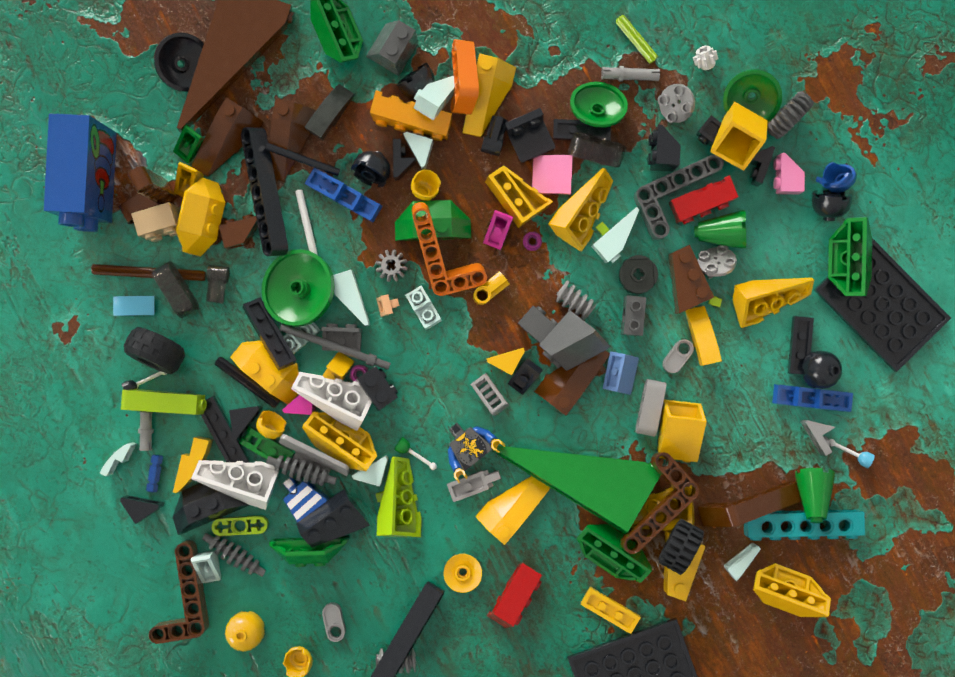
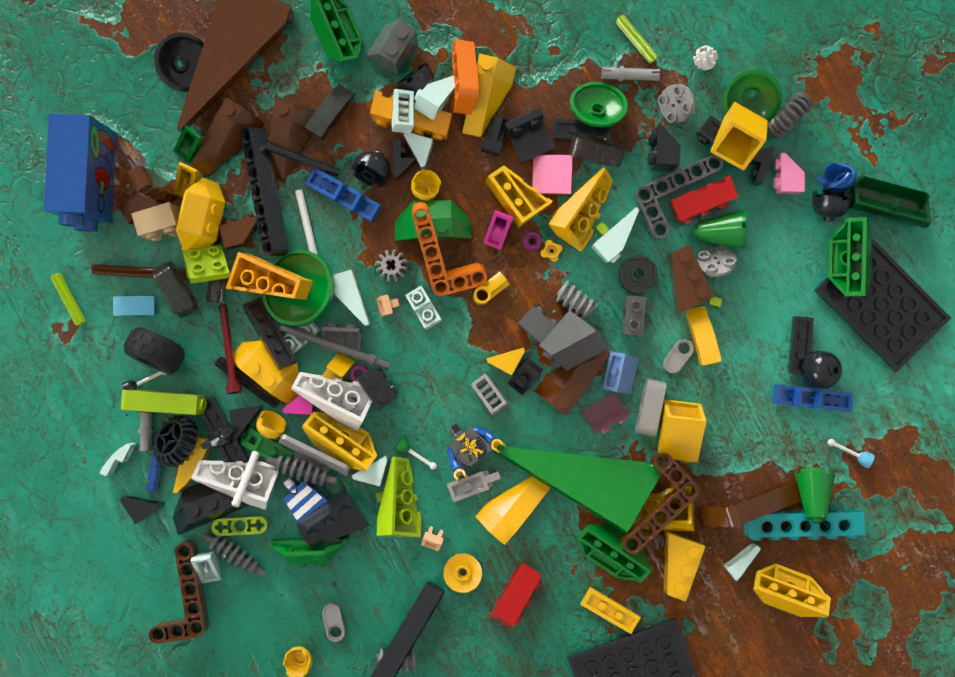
yellow cylinder [225,611,265,652] -> none
black tyre [659,519,704,575] -> none
yellow wedge [732,278,814,328] -> none
light grey slope [800,420,835,456] -> none
none -> lime axle [51,273,86,326]
none -> black gear [152,415,200,467]
none -> lime plate [182,245,230,284]
none -> black animal [201,427,233,449]
none -> dark red piece [219,303,242,394]
none -> light orange wedge [226,252,313,300]
none -> white bar [231,451,260,507]
none -> light aqua slope [392,89,414,133]
none -> light nougat tile [421,526,444,552]
none -> yellow plate [540,240,563,262]
none -> clear pink bracket [582,392,631,434]
none -> dark green container [849,175,931,228]

